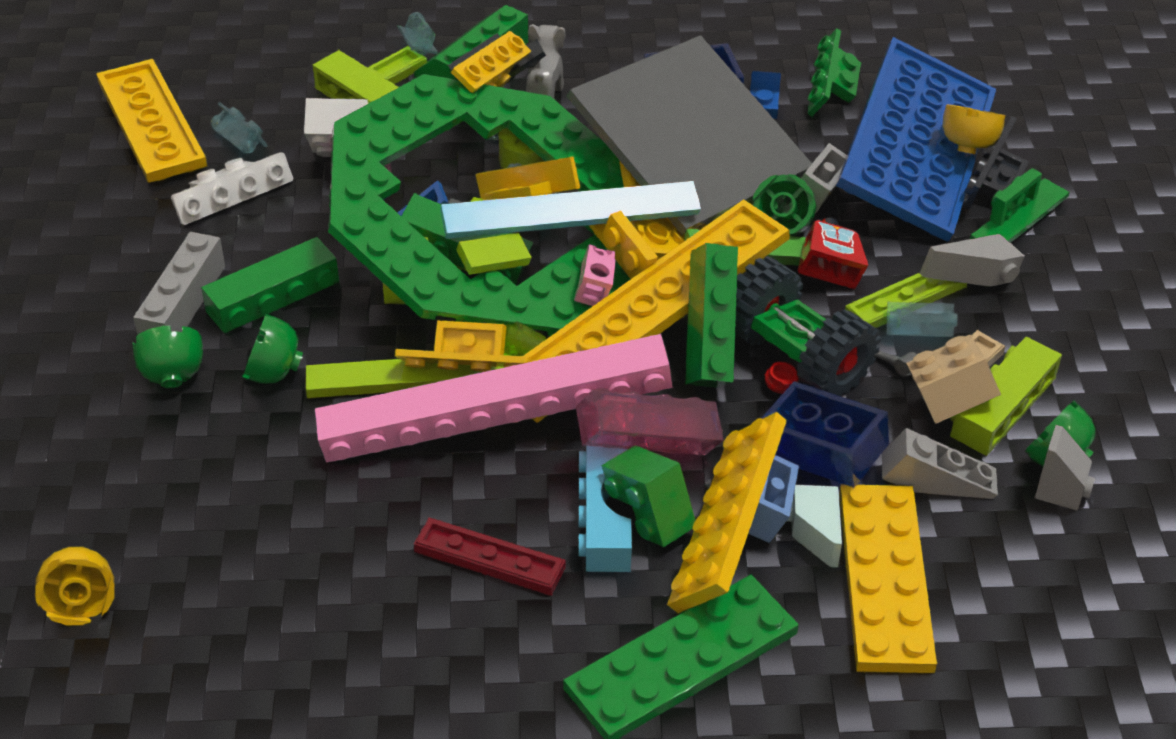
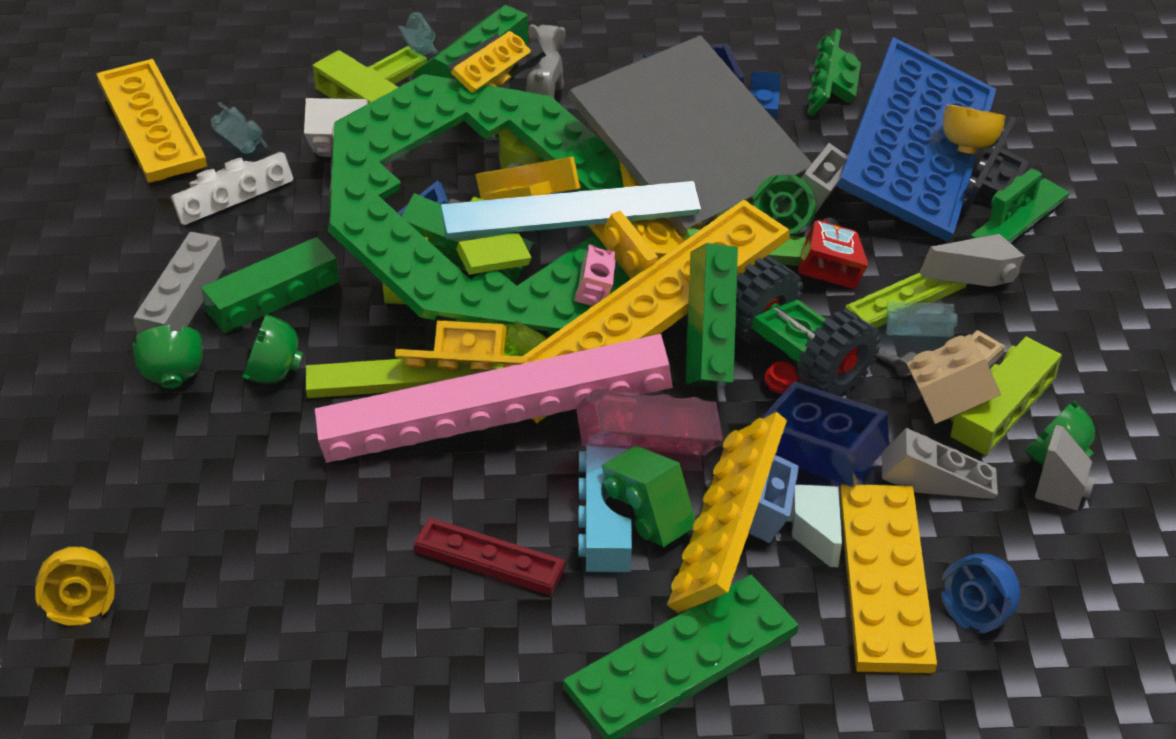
none -> blue cylinder [941,553,1021,633]

